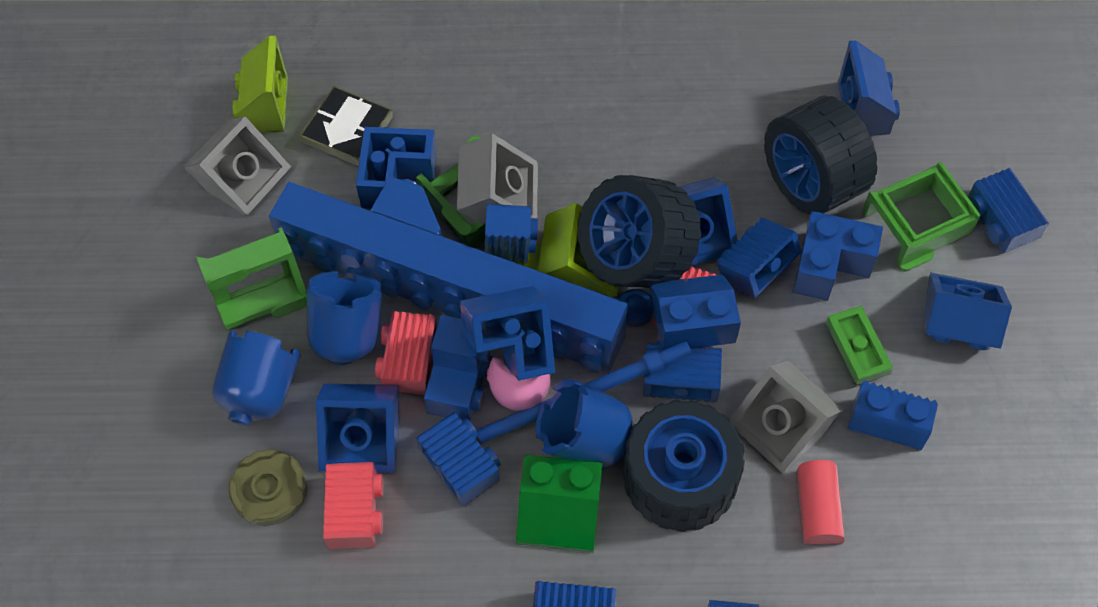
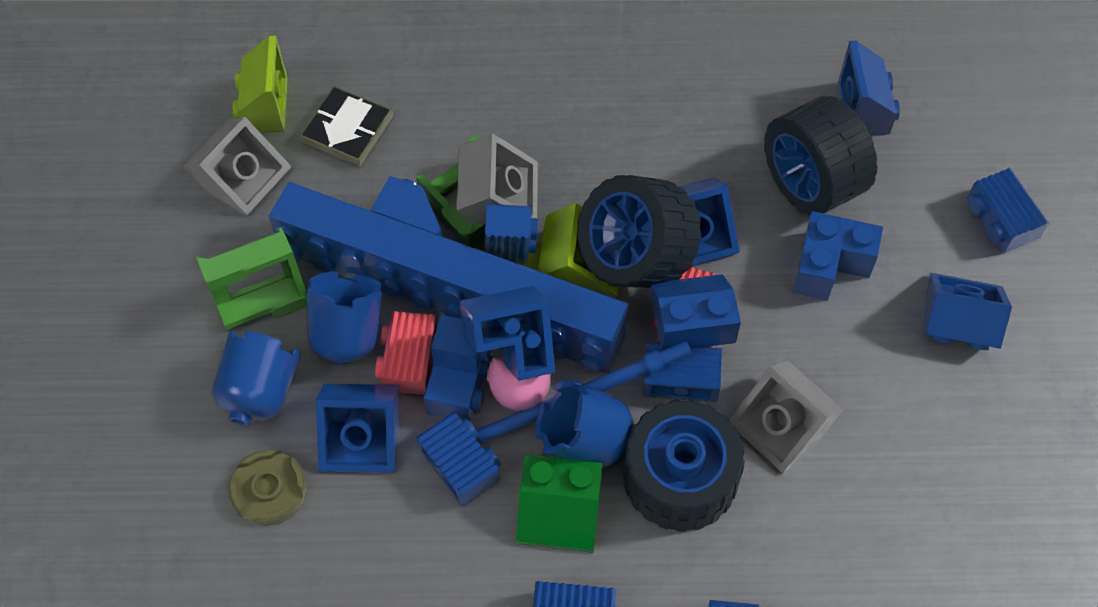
coral brick [323,462,383,550] -> none
blue brick [356,126,437,209] -> none
blue tile [619,289,654,327] -> none
blue brick [717,217,802,299] -> none
coral brick [797,460,845,544] -> none
bright green plate [826,305,893,385] -> none
blue brick [847,380,938,450] -> none
bright green piece [862,161,980,271] -> none

